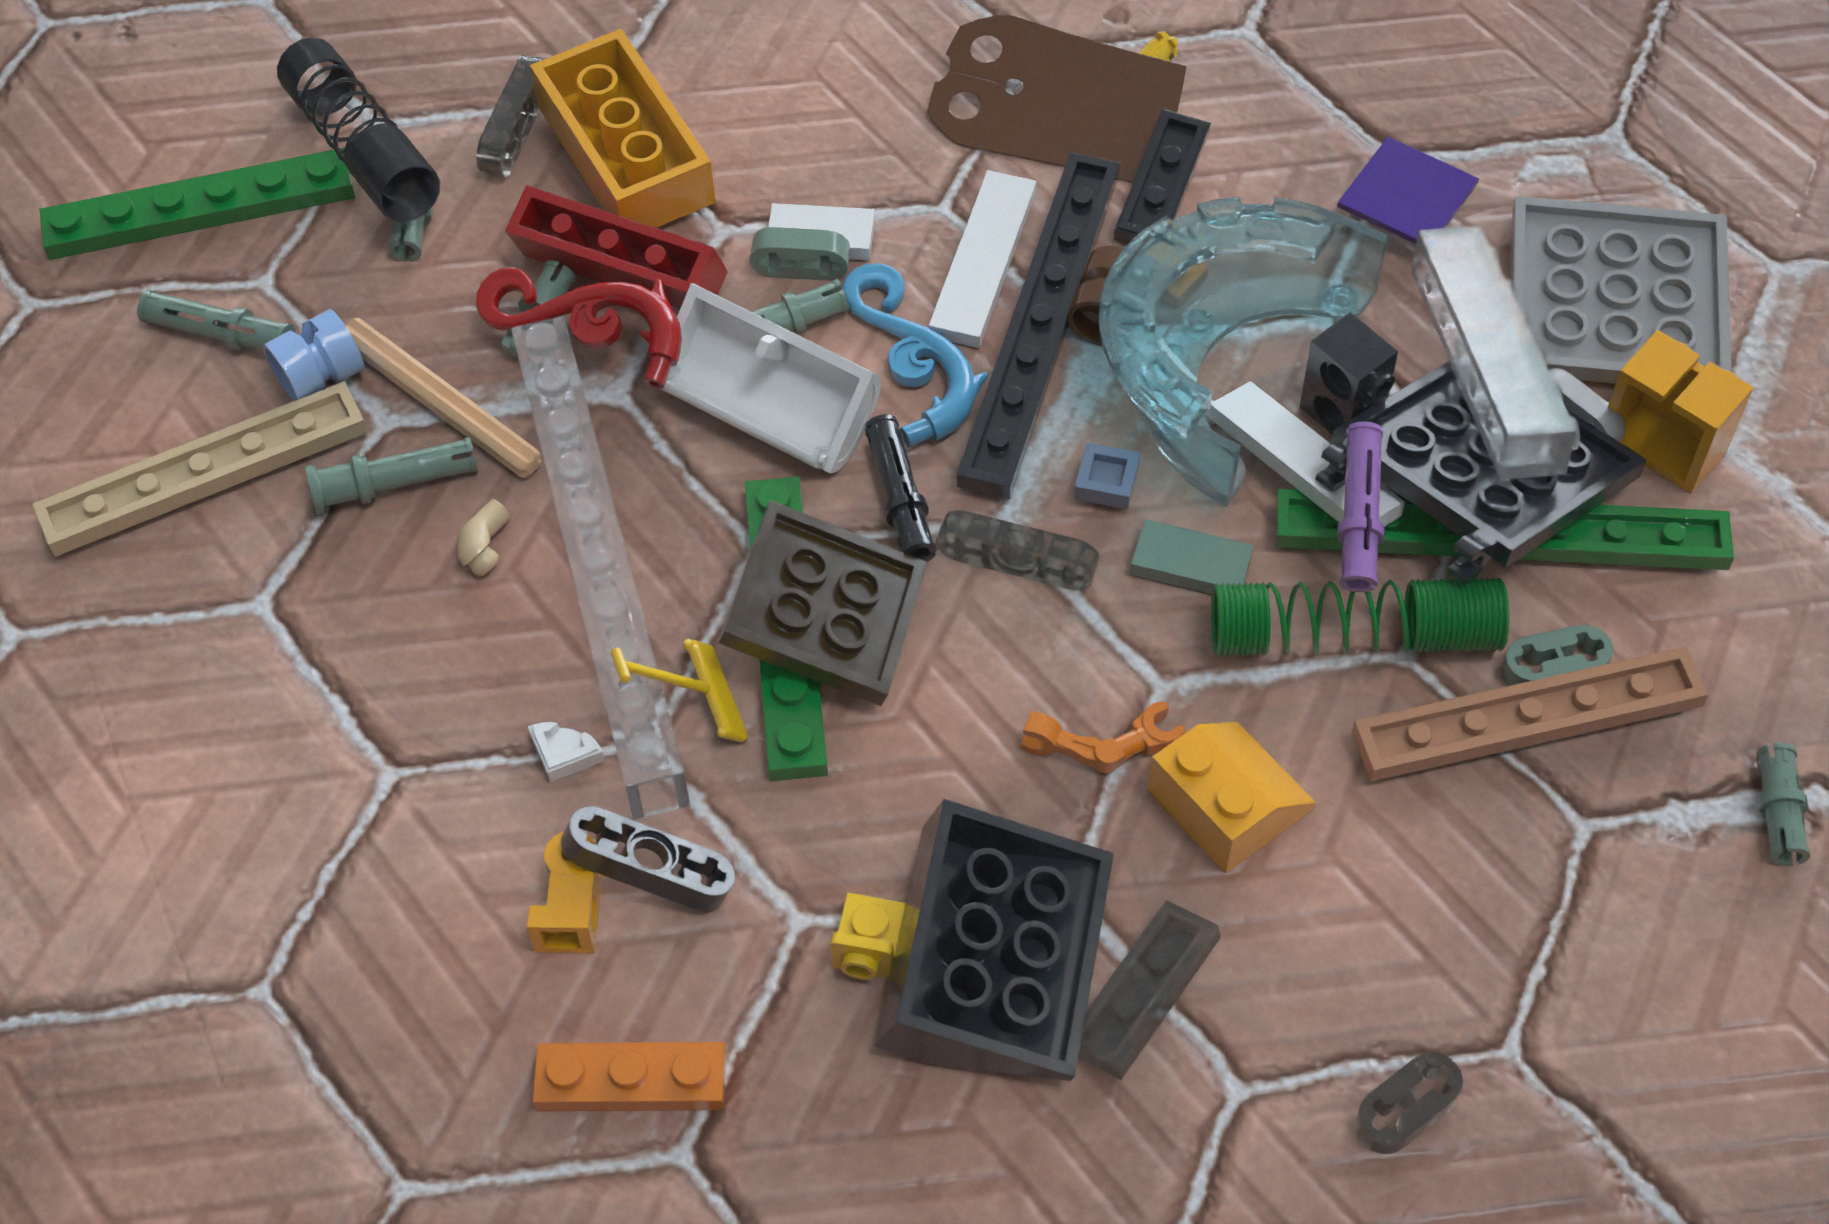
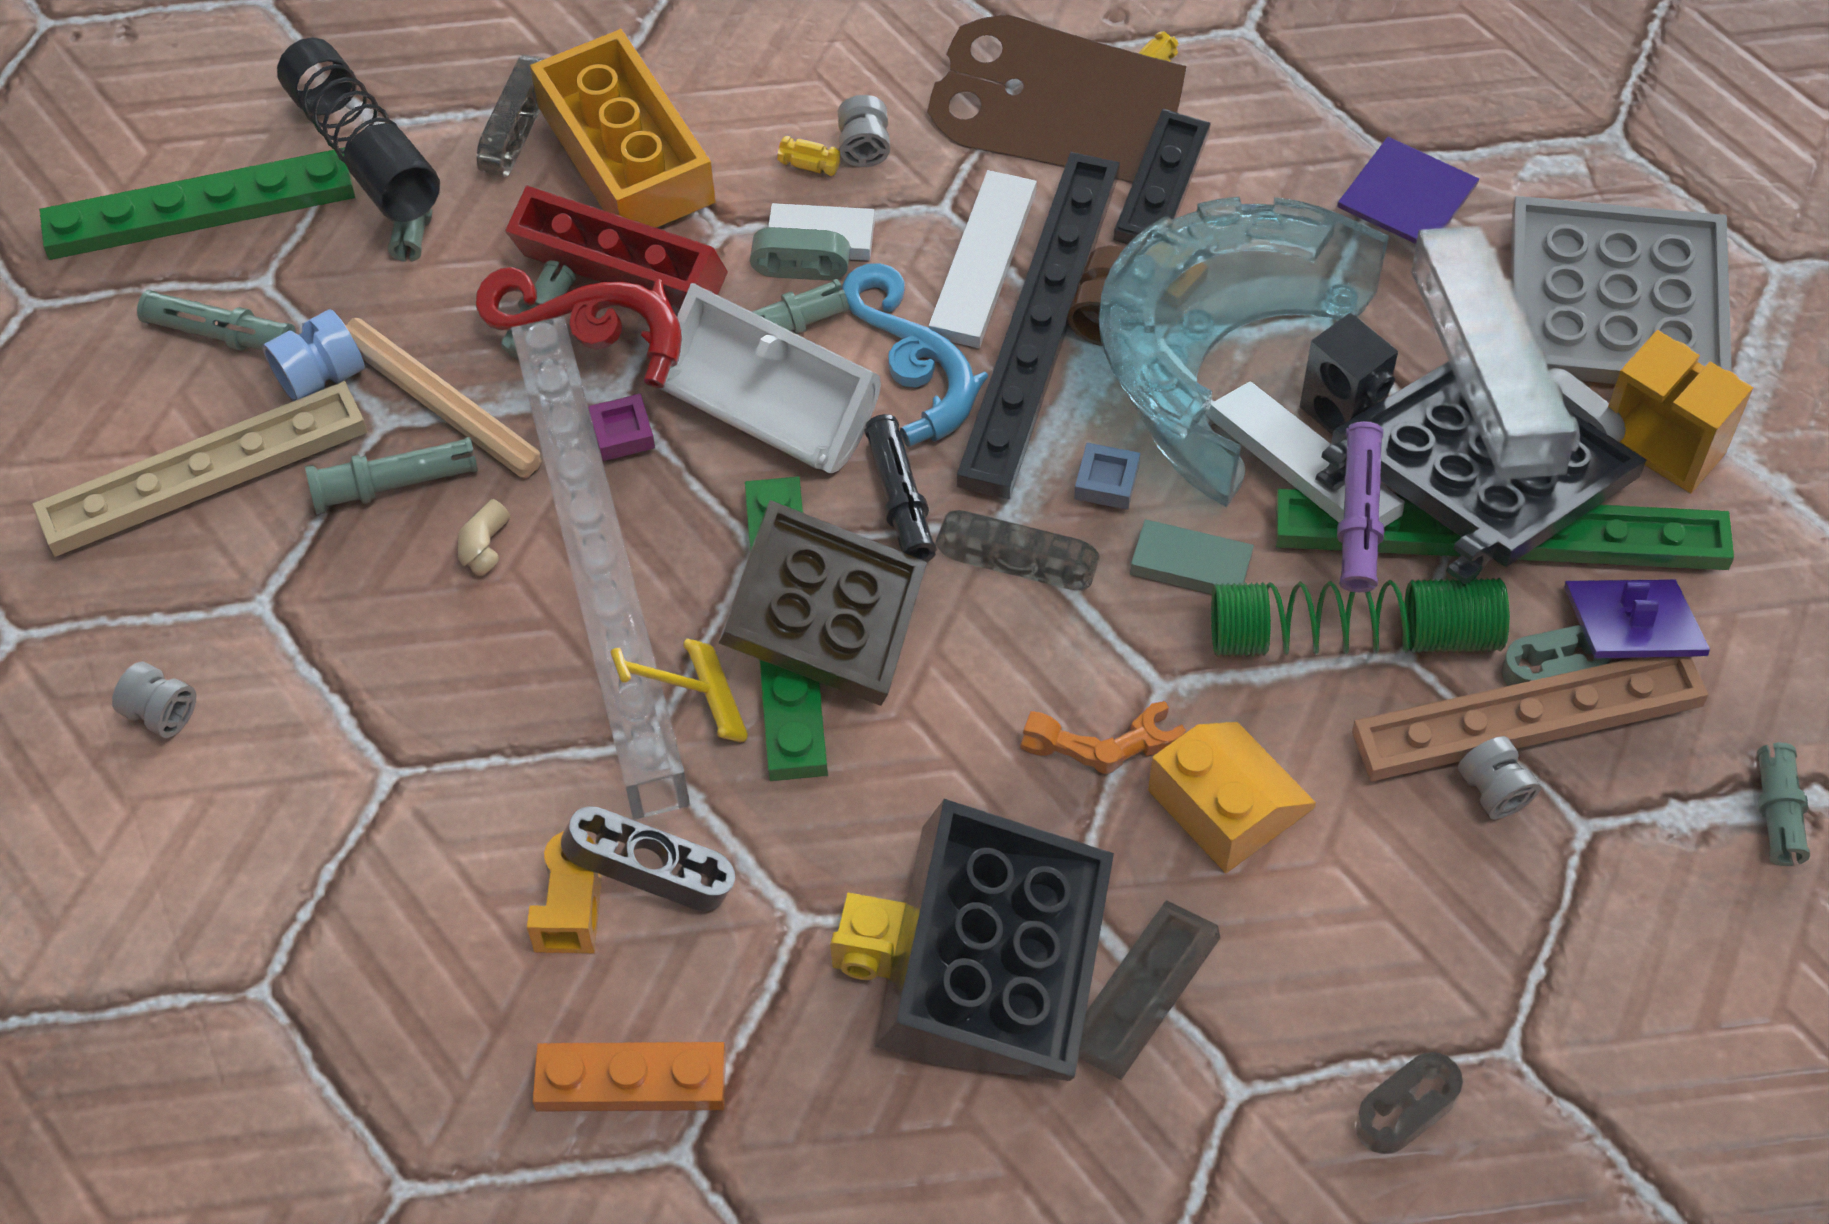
white tile [528,722,605,783] -> none
none -> light grey wheel [112,661,196,738]
none -> magenta plate [588,393,655,461]
none -> yellow piece [777,136,841,176]
none -> light grey wheel [837,95,890,167]
none -> light grey wheel [1458,736,1541,820]
none -> dark purple piece [1564,579,1710,658]

